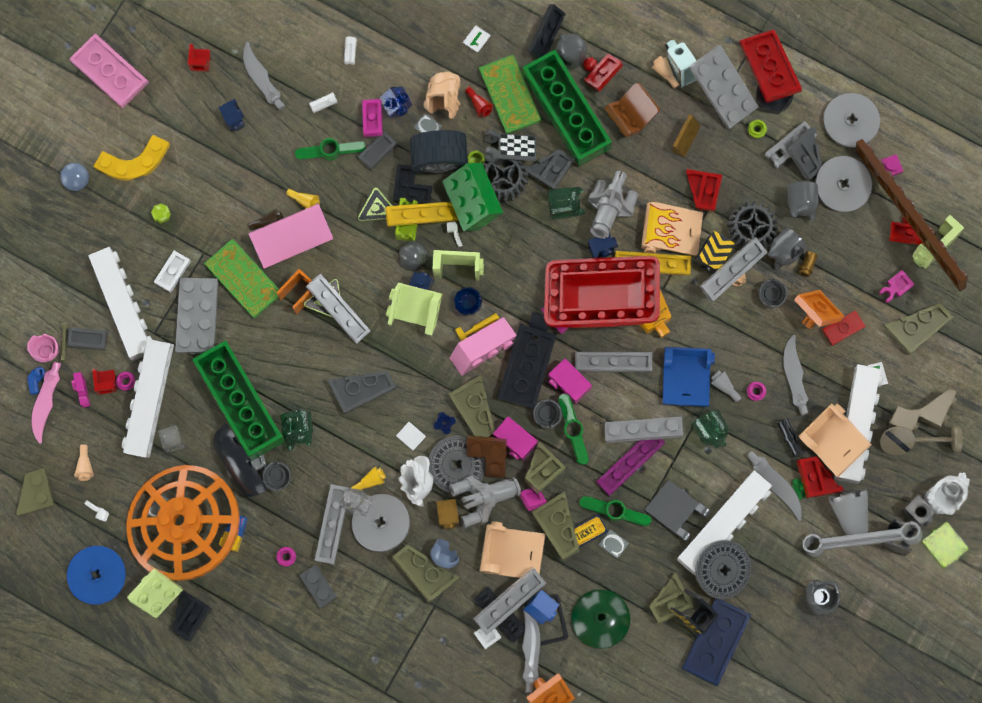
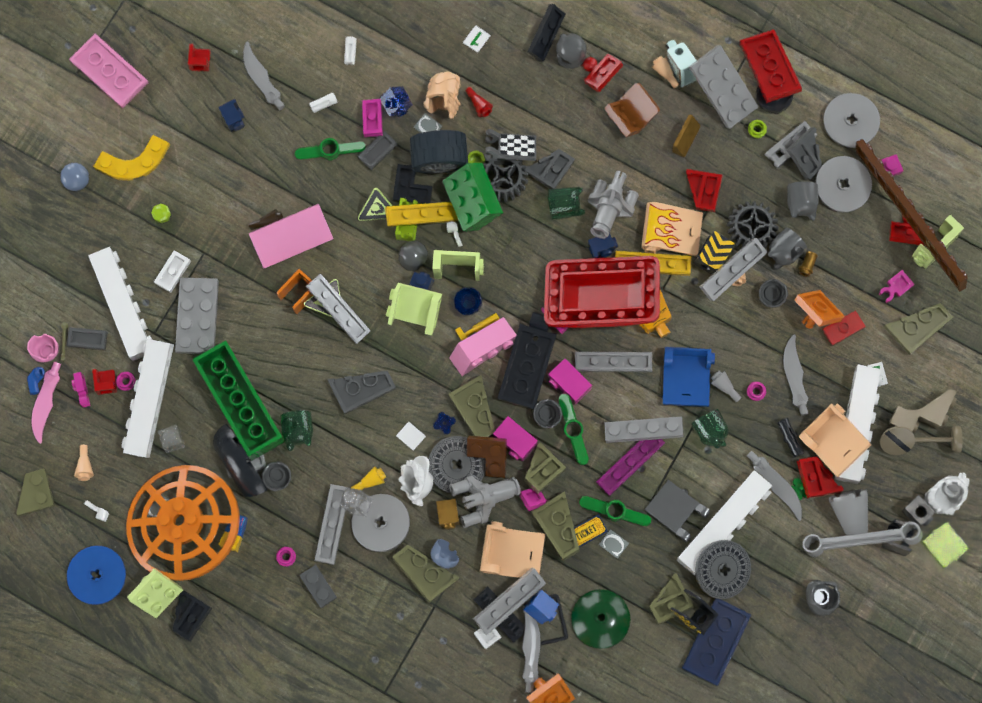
bright green tile [204,239,279,319] -> none
yellow cone [286,189,320,209] -> none
bright green tile [479,55,541,134] -> none
green brick [523,50,612,167] -> none

